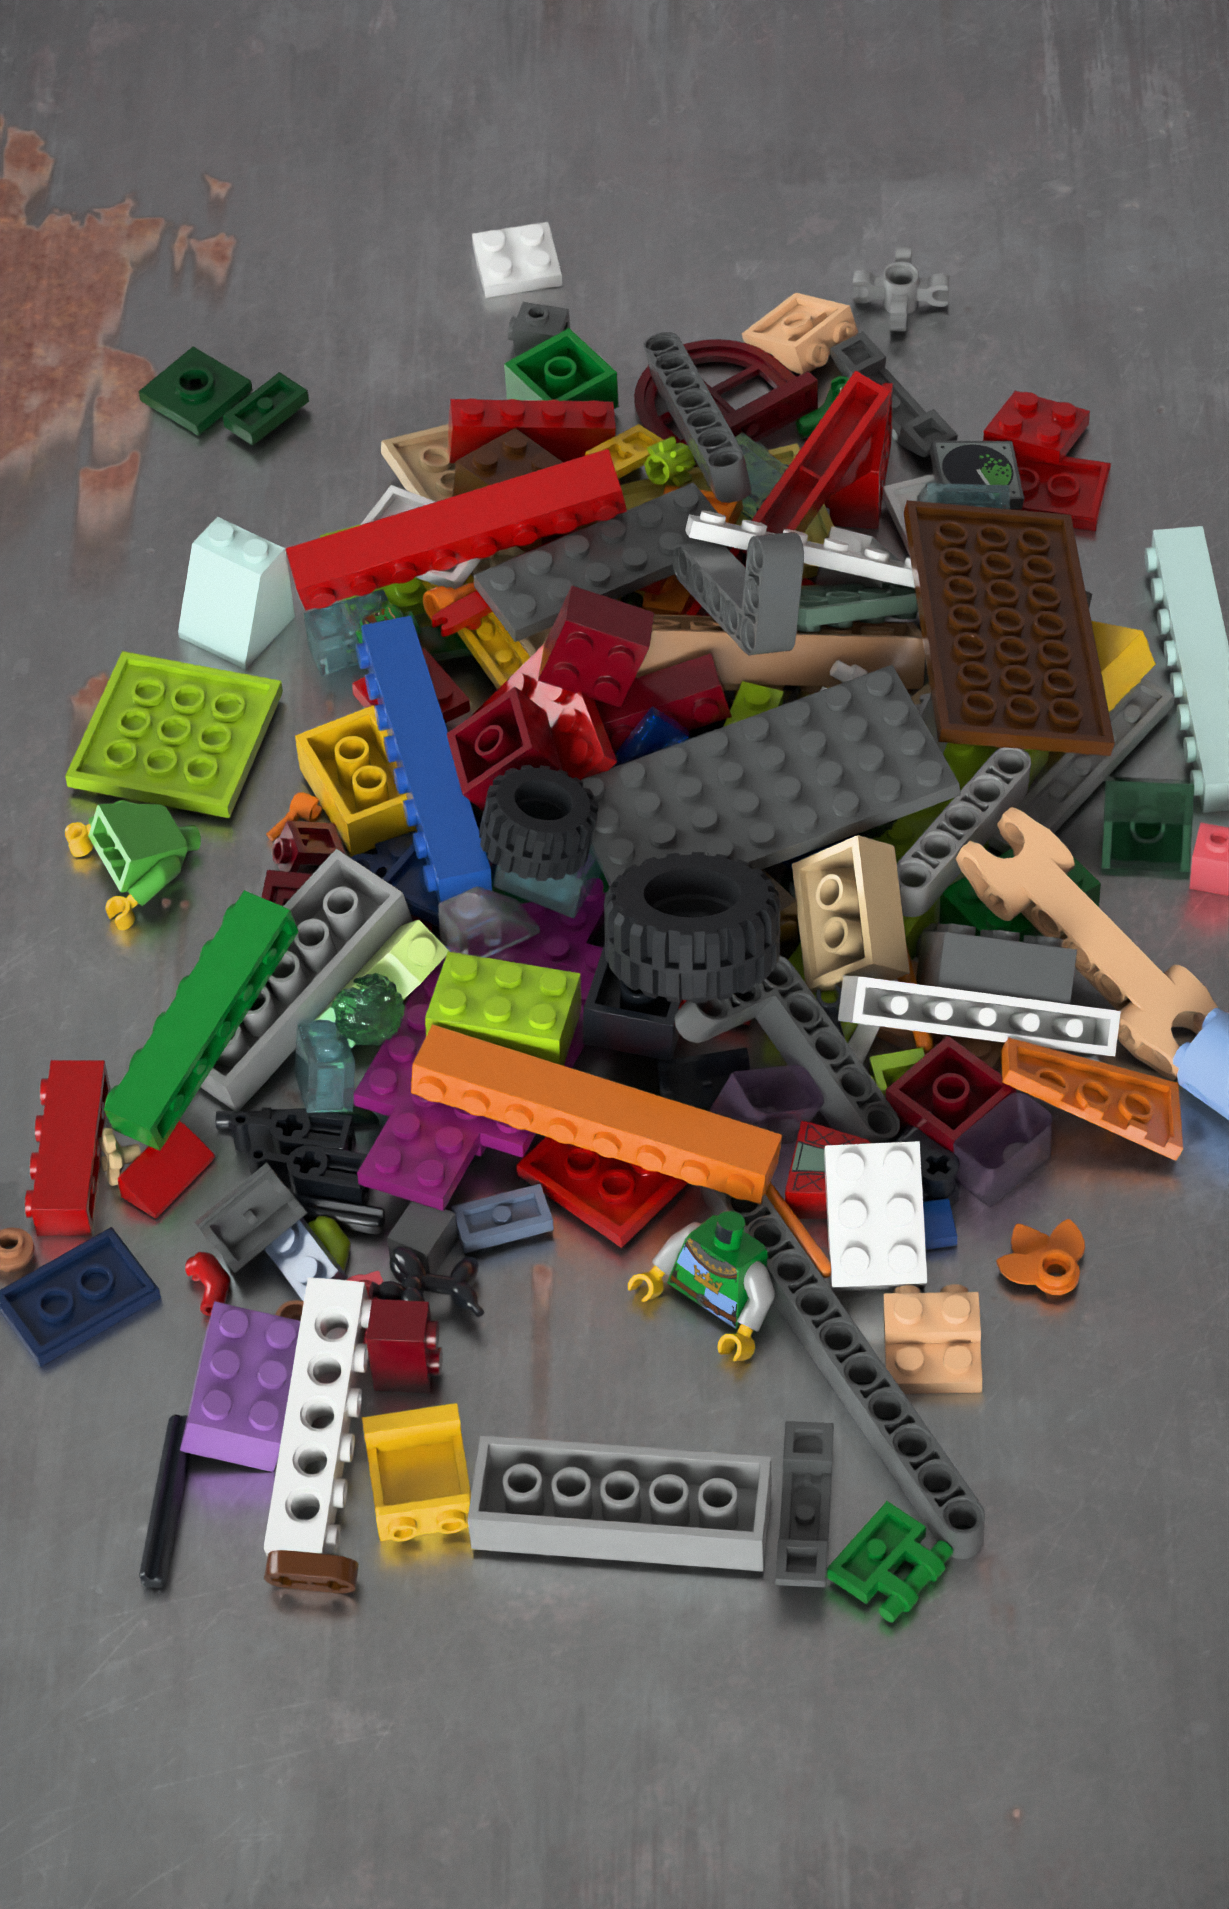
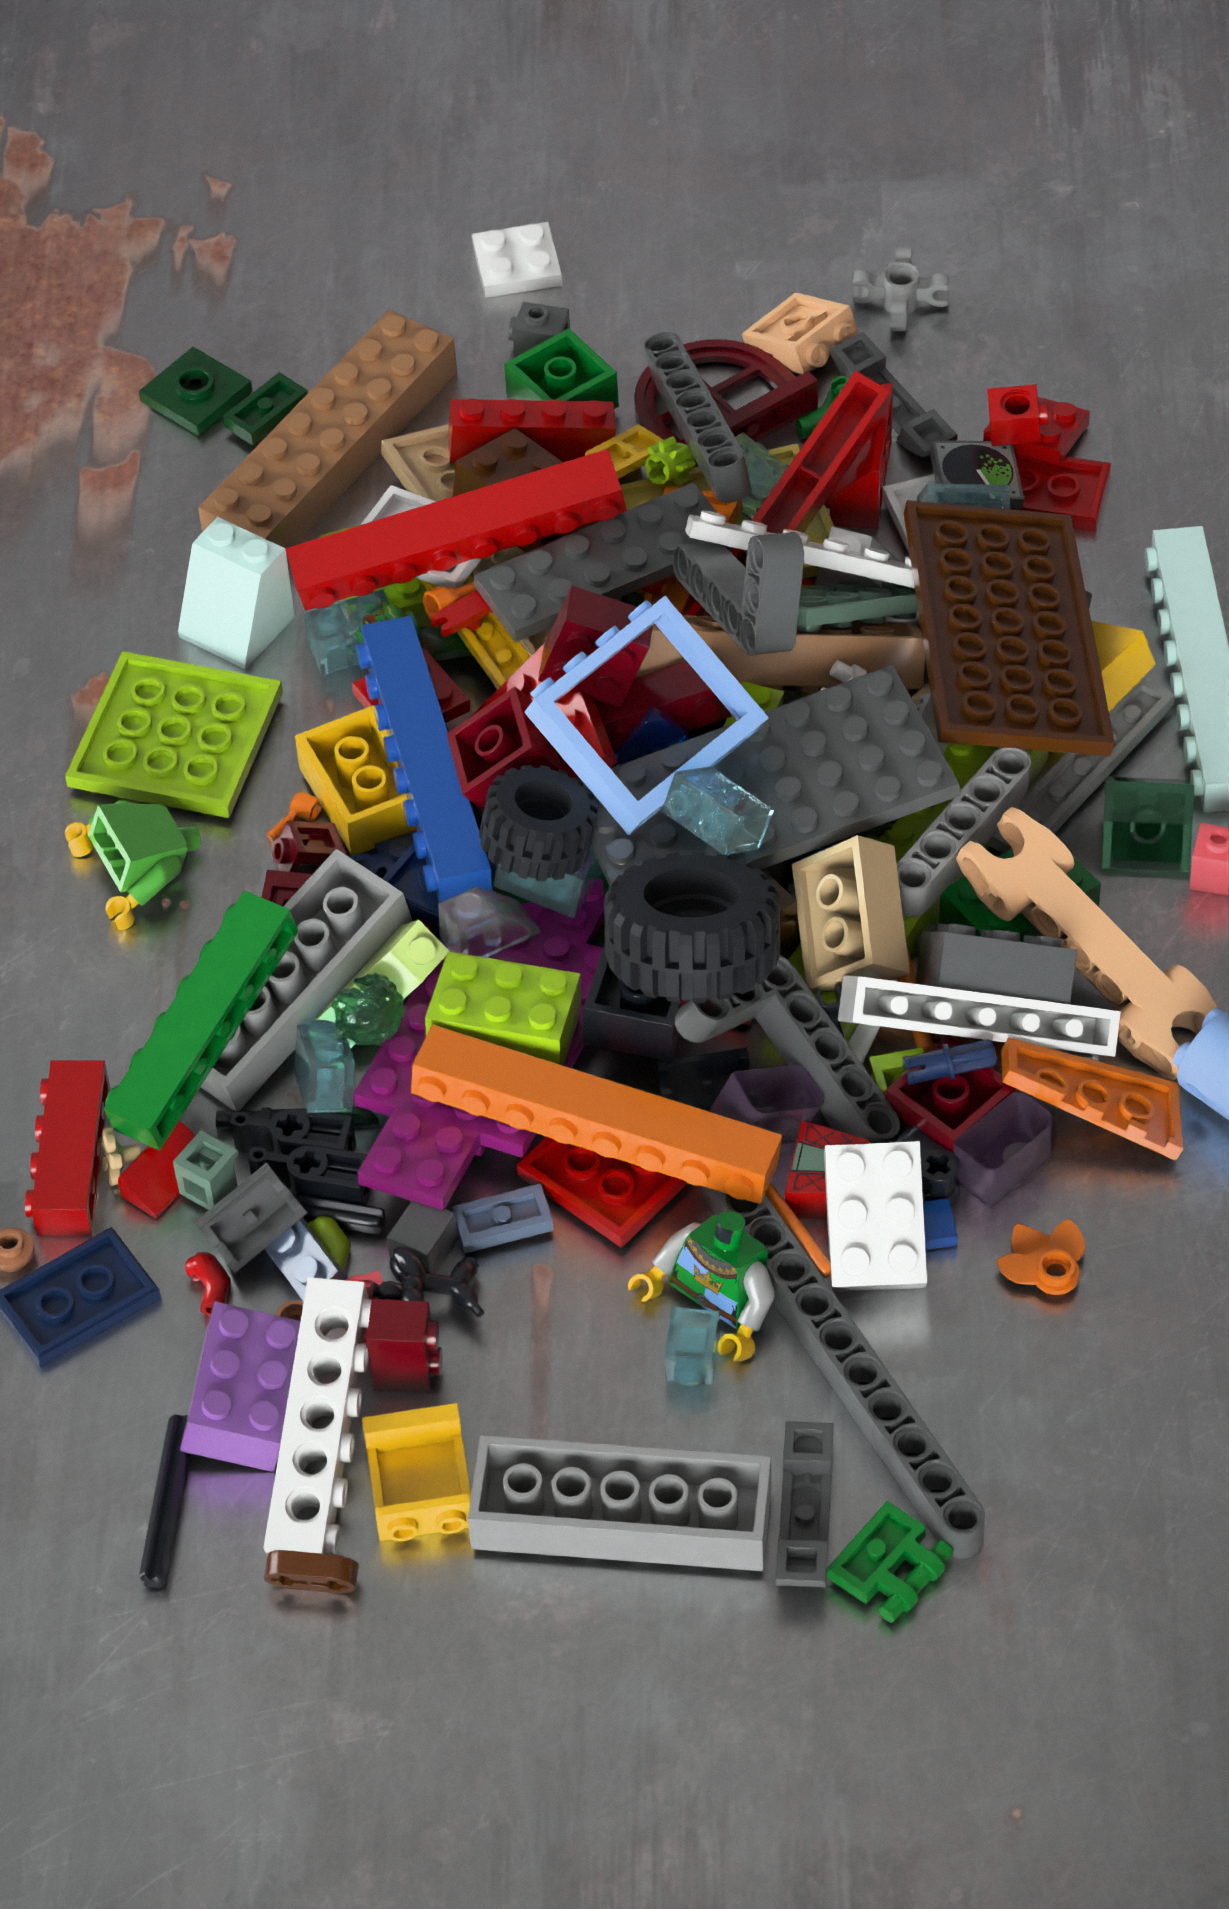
light nougat plate [883,1284,983,1394] -> none
none -> sand green brick [173,1130,239,1210]
none -> medium nougat brick [198,310,457,555]
none -> light blue window [524,596,769,835]
none -> clear light blue brick [662,766,774,855]
none -> clear light blue brick [664,1307,720,1386]
none -> dark blue axle [902,1039,997,1086]
none -> red brick [987,384,1048,446]

